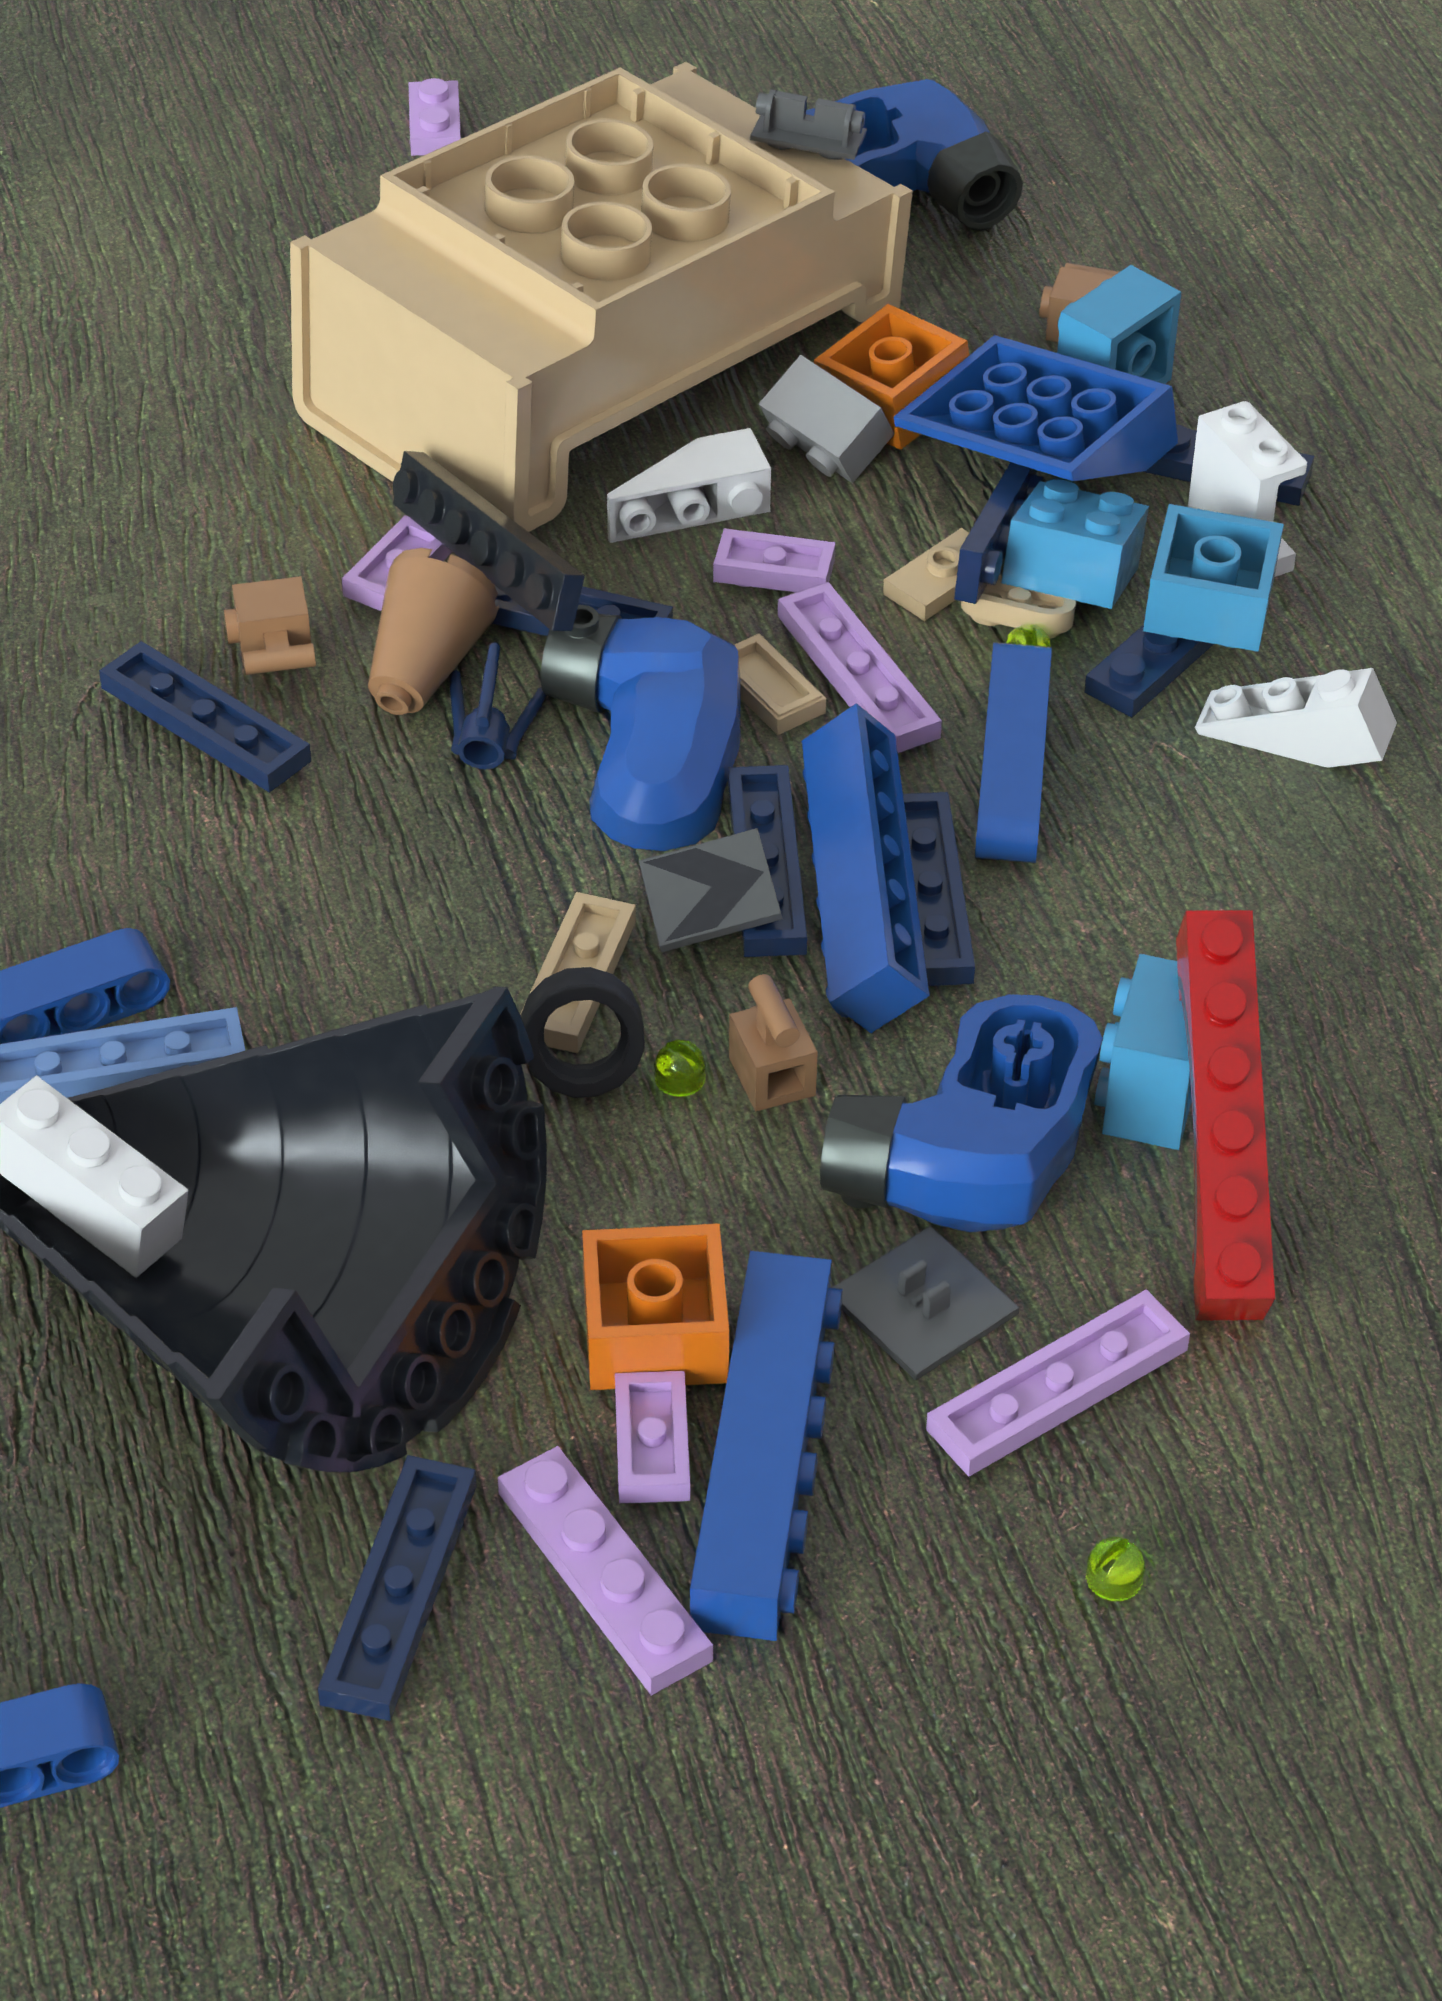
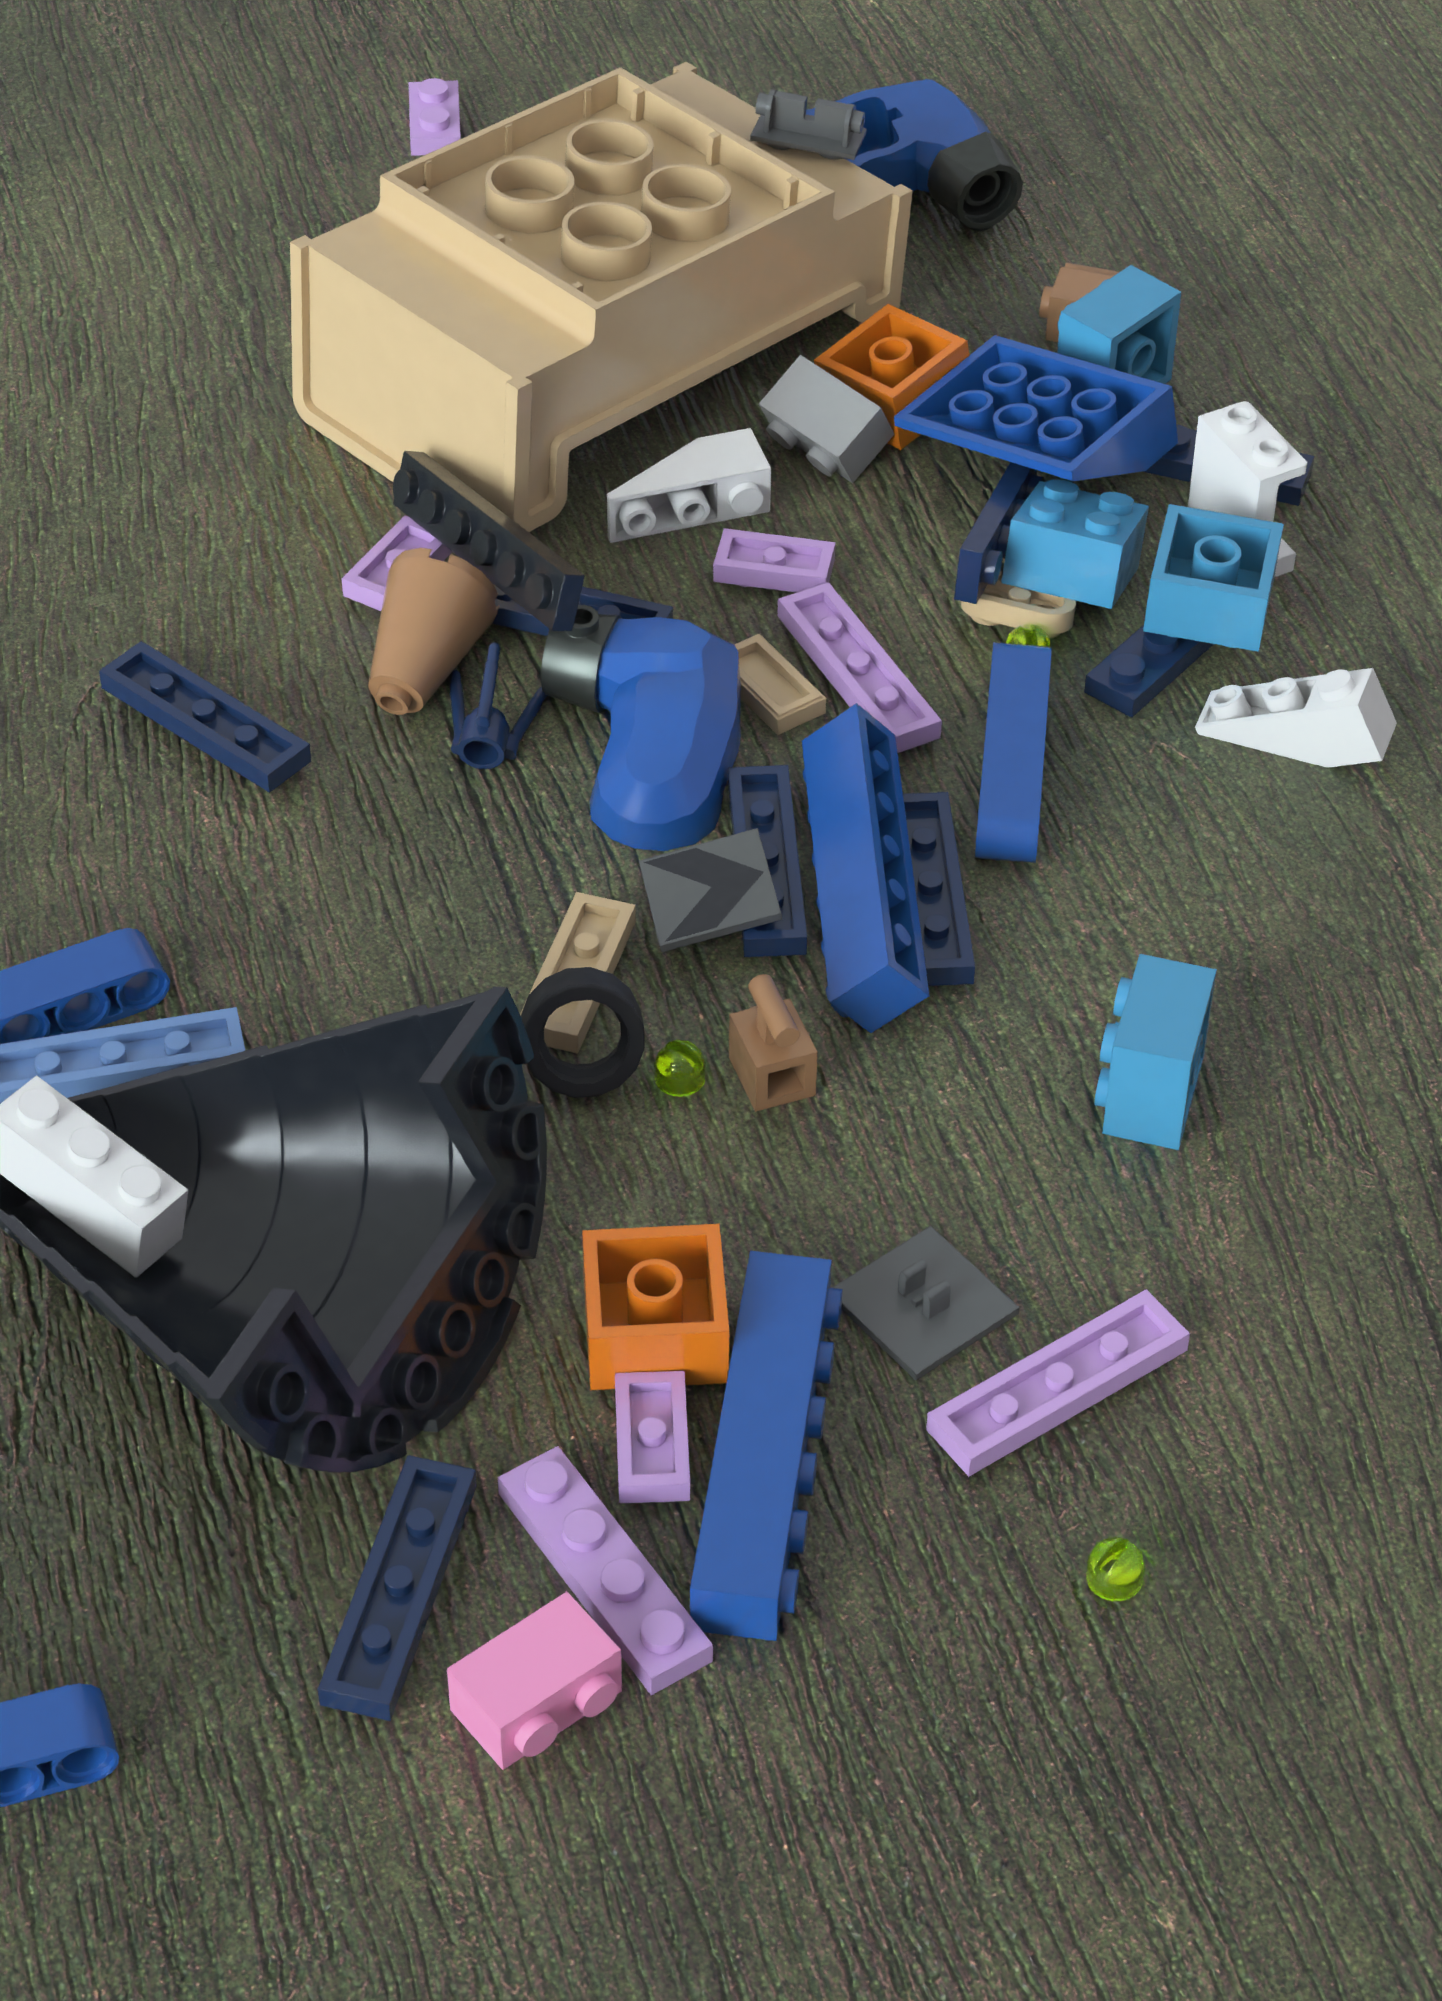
medium nougat brick [224,576,316,675] -> none
blue piece [820,995,1103,1233] -> none
tan plate [883,528,1003,621] -> none
red arch [1176,910,1275,1321] -> none
none -> bright pink brick [447,1591,622,1770]

